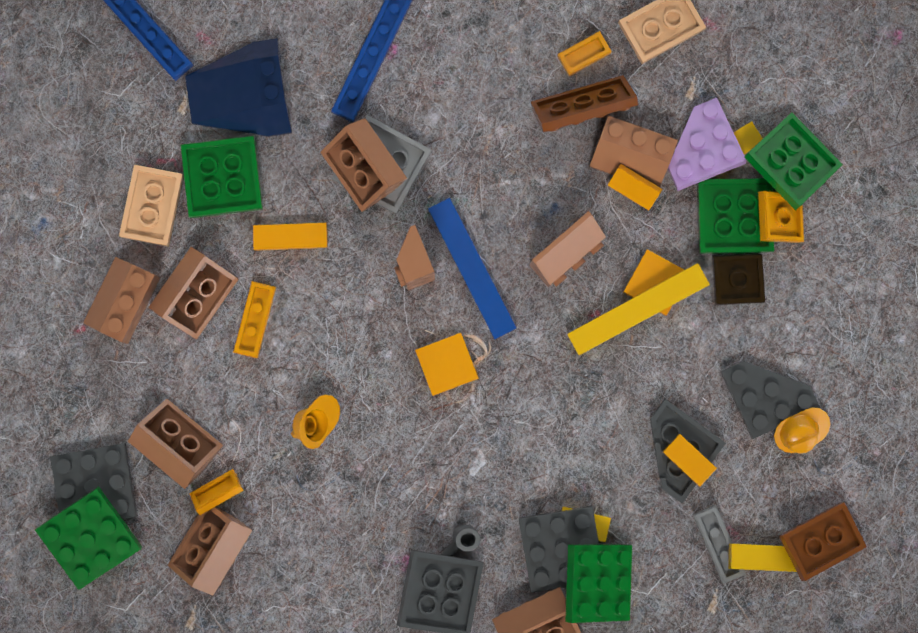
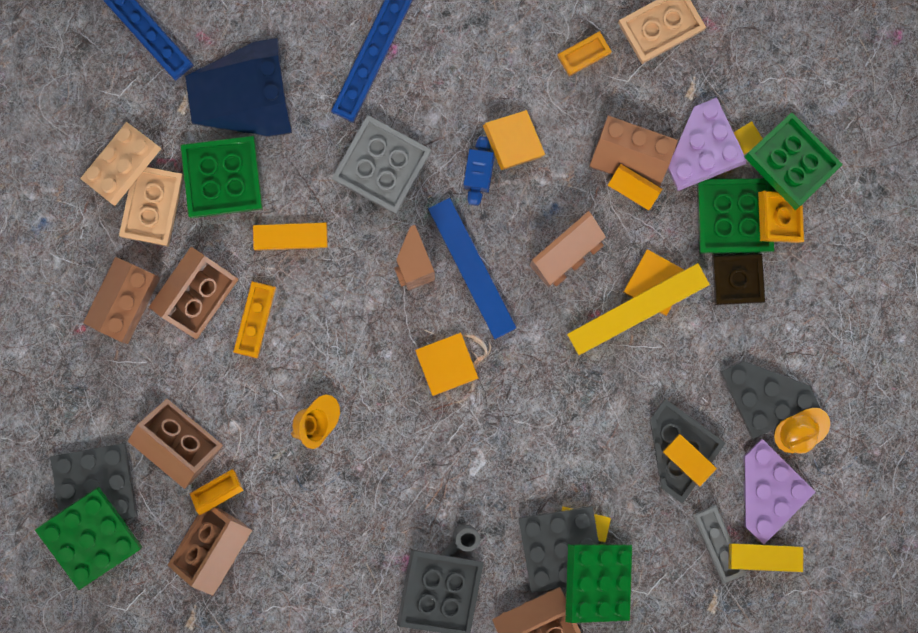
nougat slope [320,118,407,212] -> none
dark orange plate [531,75,638,132] -> none
dark orange plate [779,502,867,581] -> none
none -> light nougat plate [80,122,161,206]
none -> blue piece [463,136,495,206]
none -> light orange tile [483,110,545,170]
none -> lavender plate [743,439,815,545]

